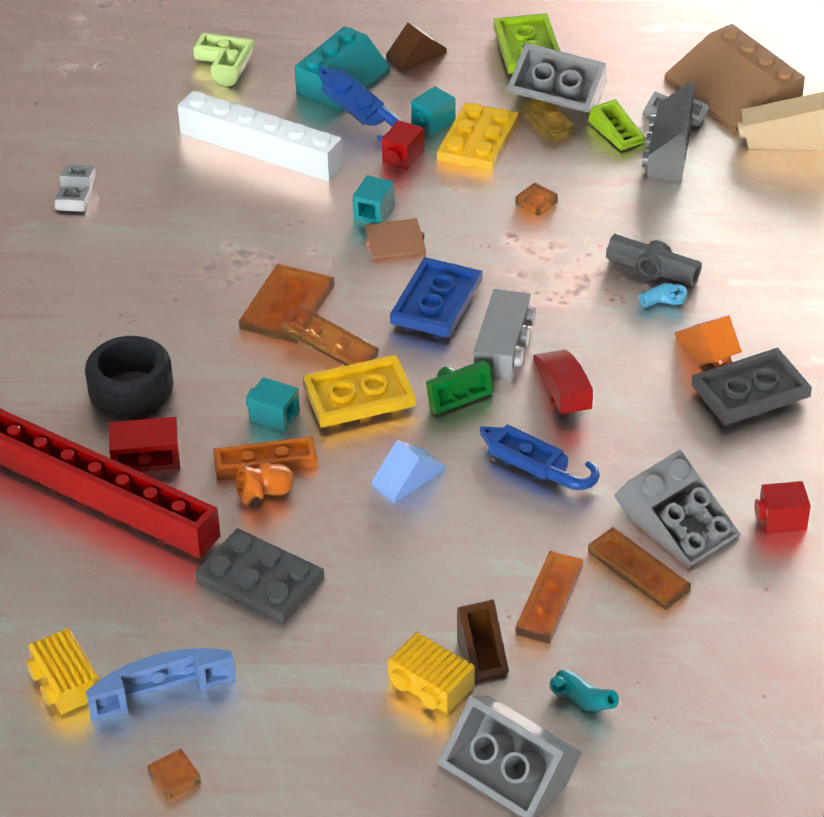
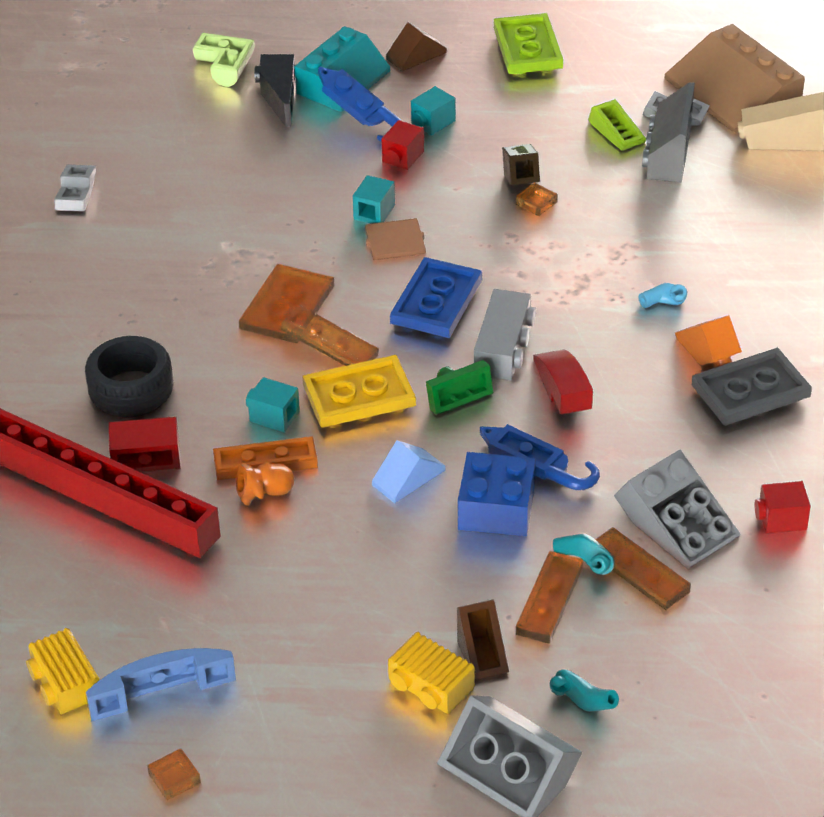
white brick [178,91,343,182] -> none
dark grey plate [195,528,324,624] -> none
yellow plate [437,102,519,172] -> none
light grey slope [507,43,607,113] -> none
clear yellow plate [520,99,575,143] -> none
dark grey piece [606,233,702,288] -> none
none -> black slope [254,54,295,127]
none -> blue brick [458,452,536,537]
none -> dark brown brick [502,144,540,185]
none -> teal arm [553,534,615,575]

